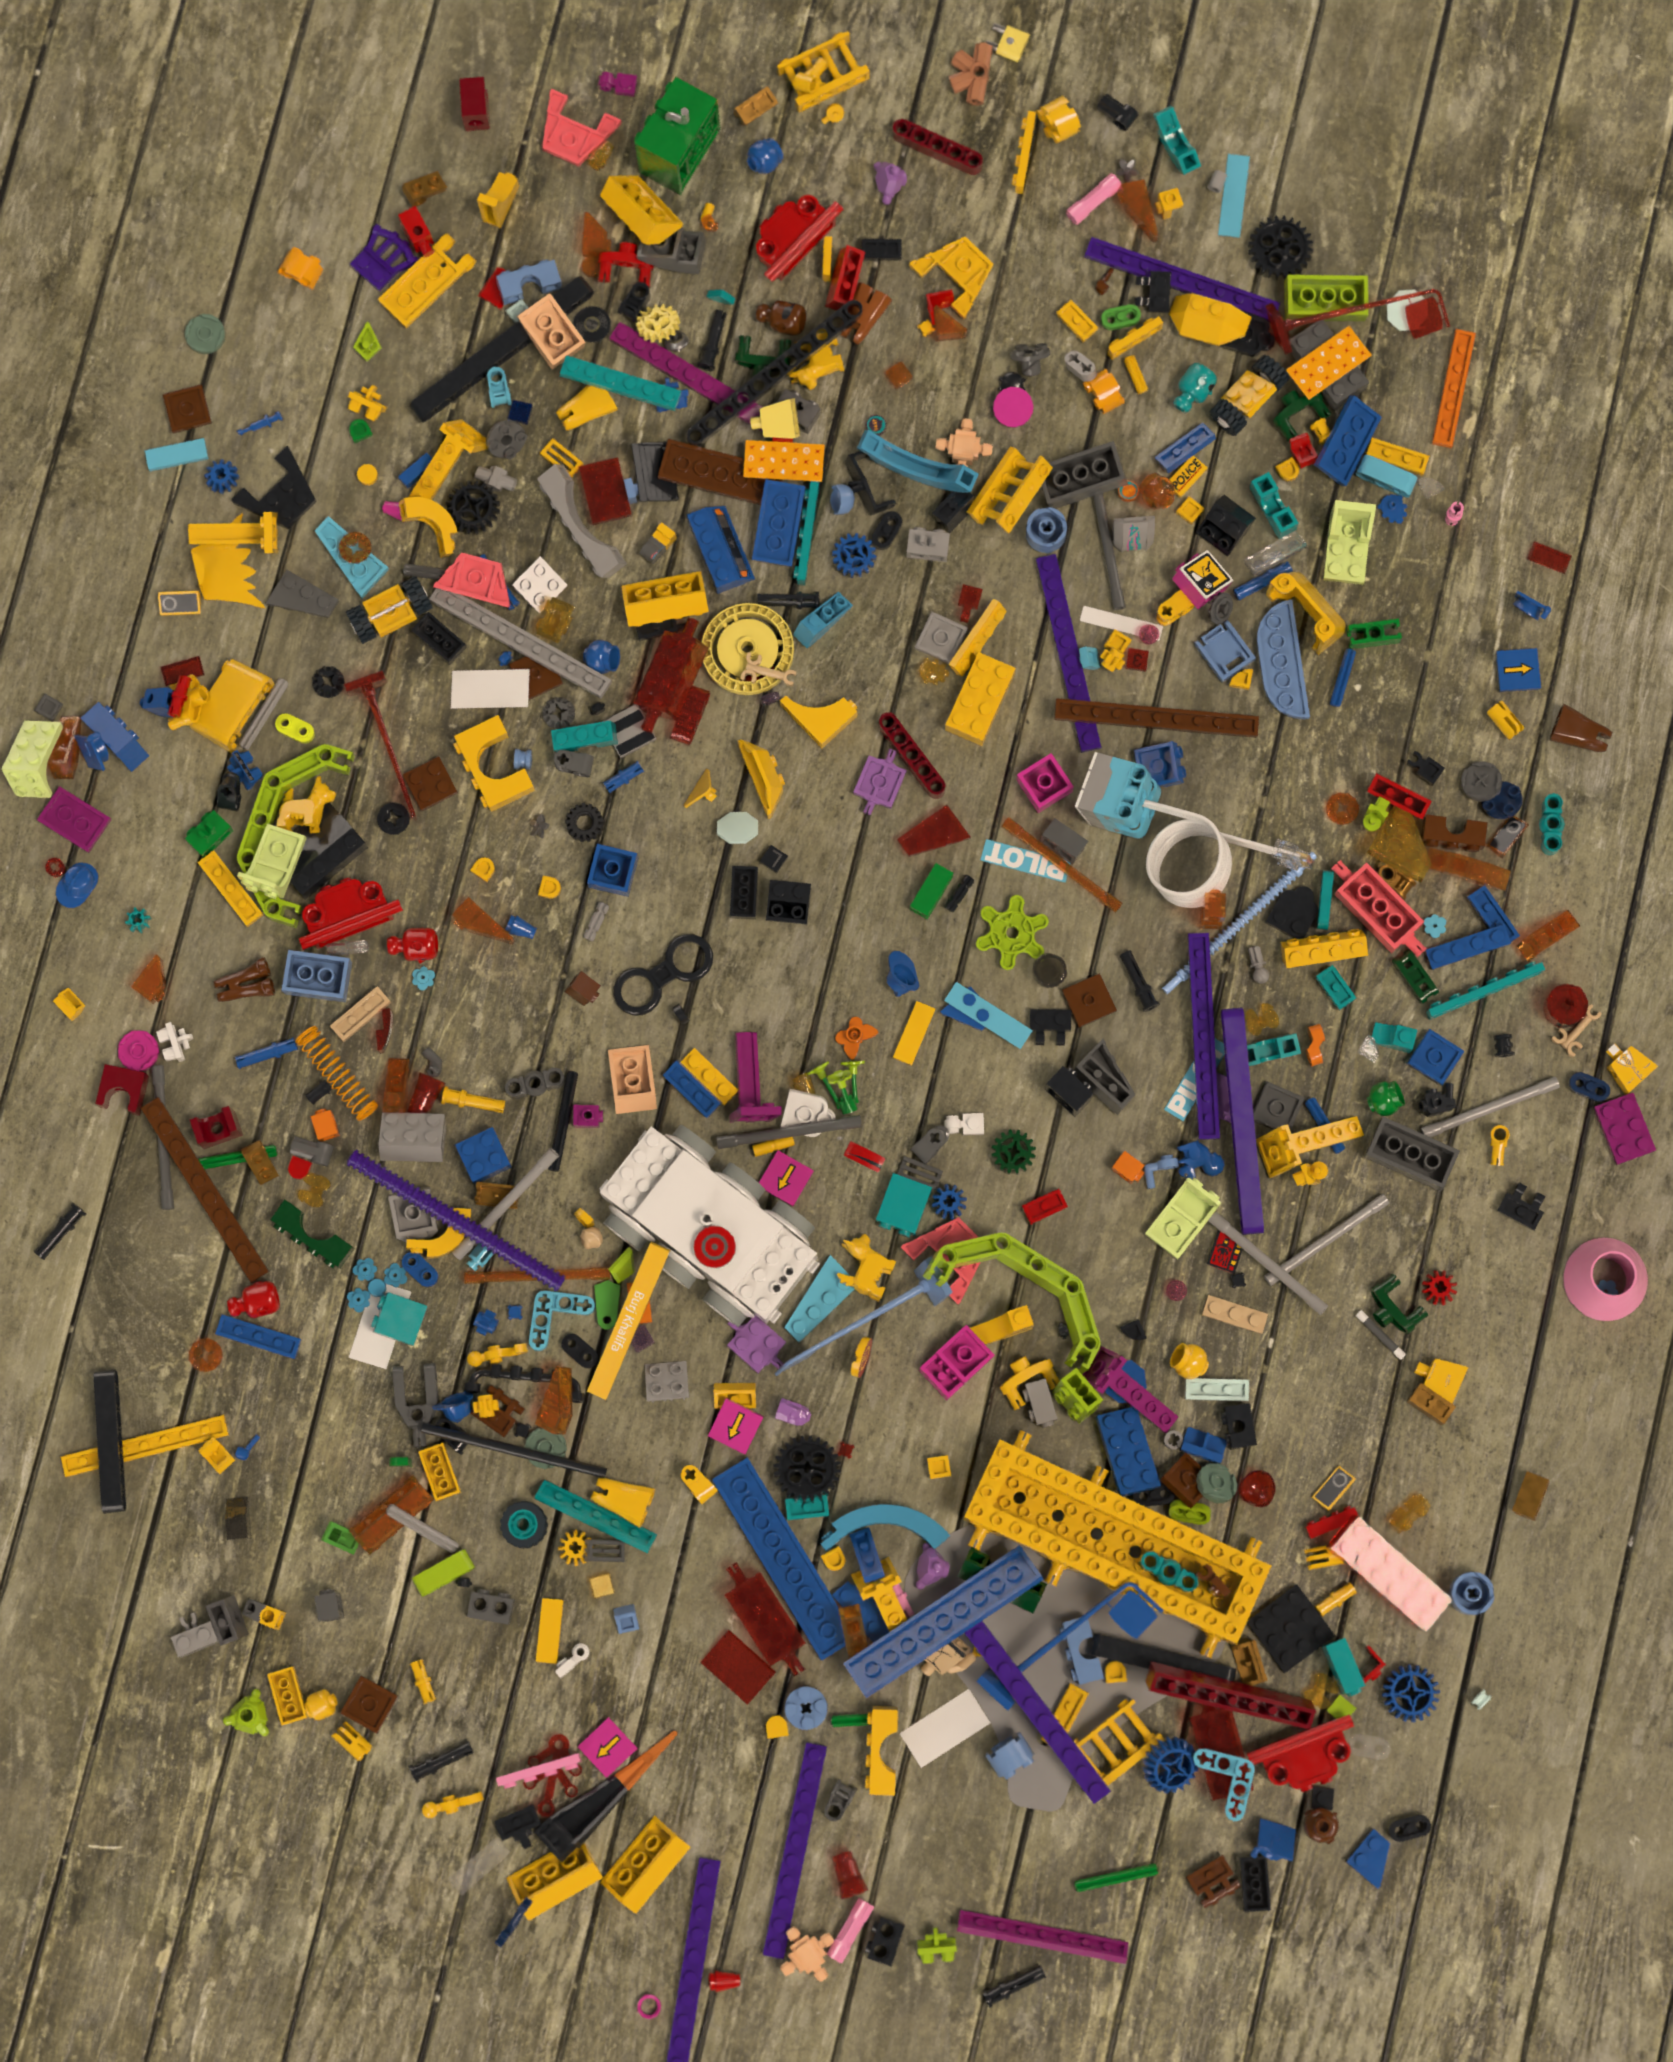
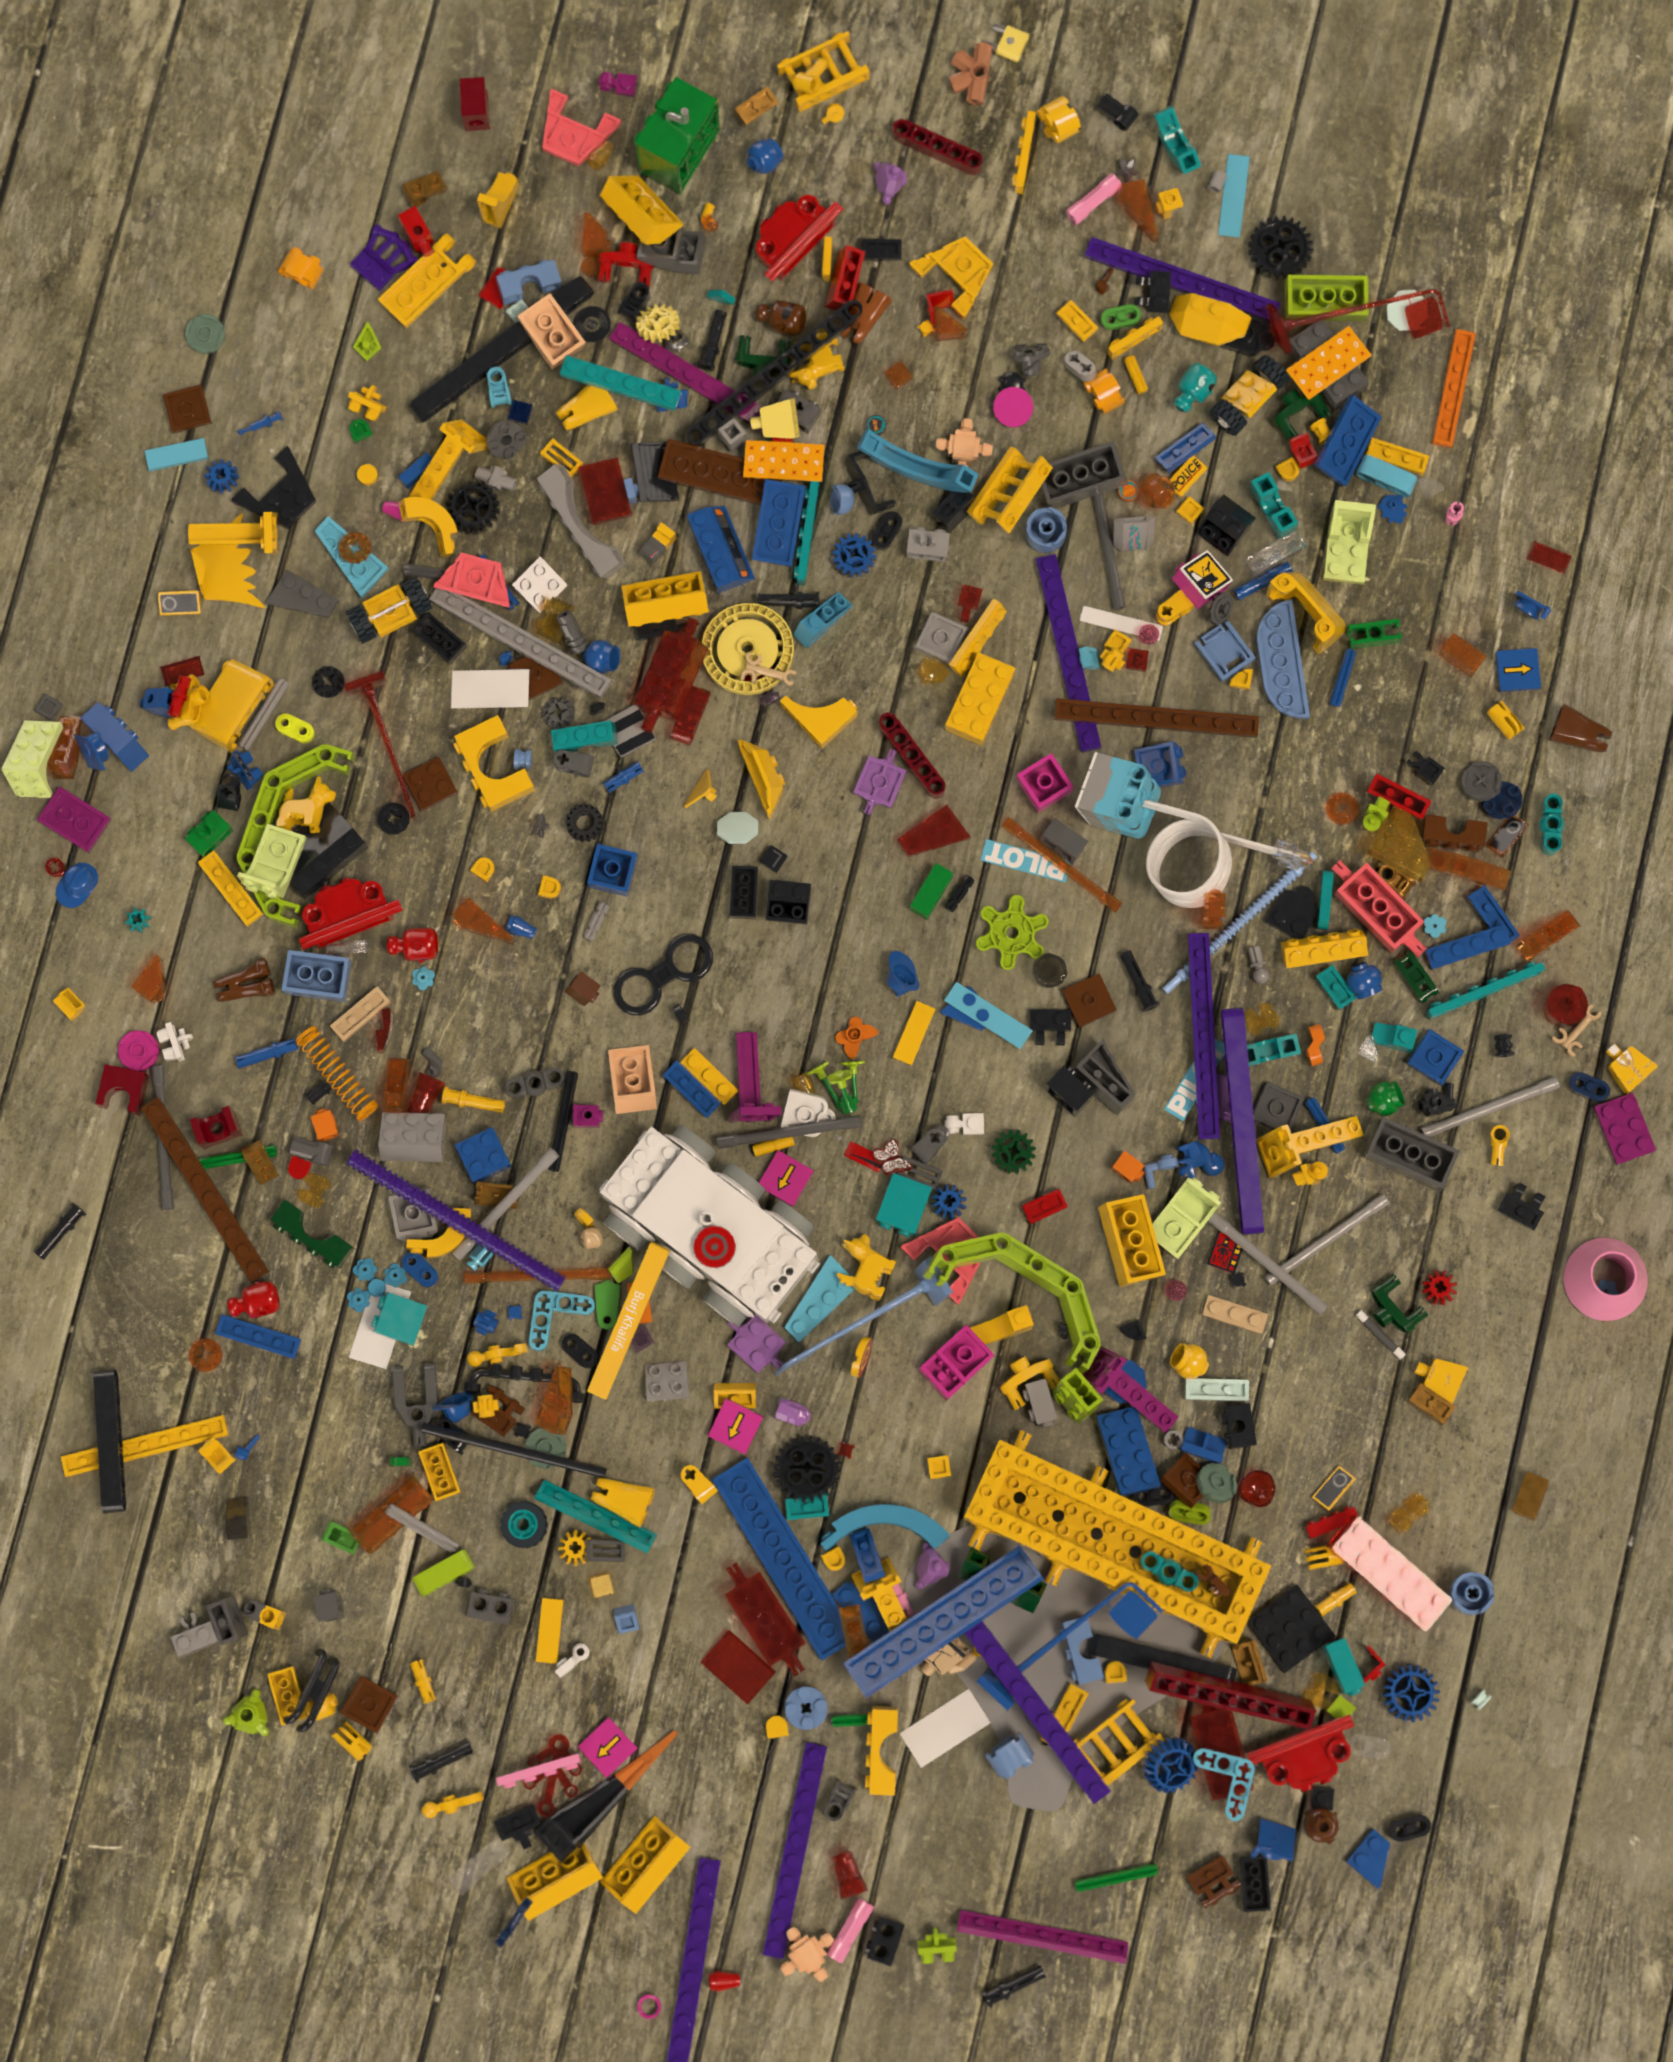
none -> black piece [284,1648,340,1733]
none -> dark grey axle [556,610,589,654]
none -> light grey brick [718,418,747,452]
none -> clear red animal [873,1139,913,1175]
none -> yellow slope [1098,1194,1166,1287]
none -> blue piece [1347,962,1383,999]
none -> clear orange brick [1438,633,1487,678]

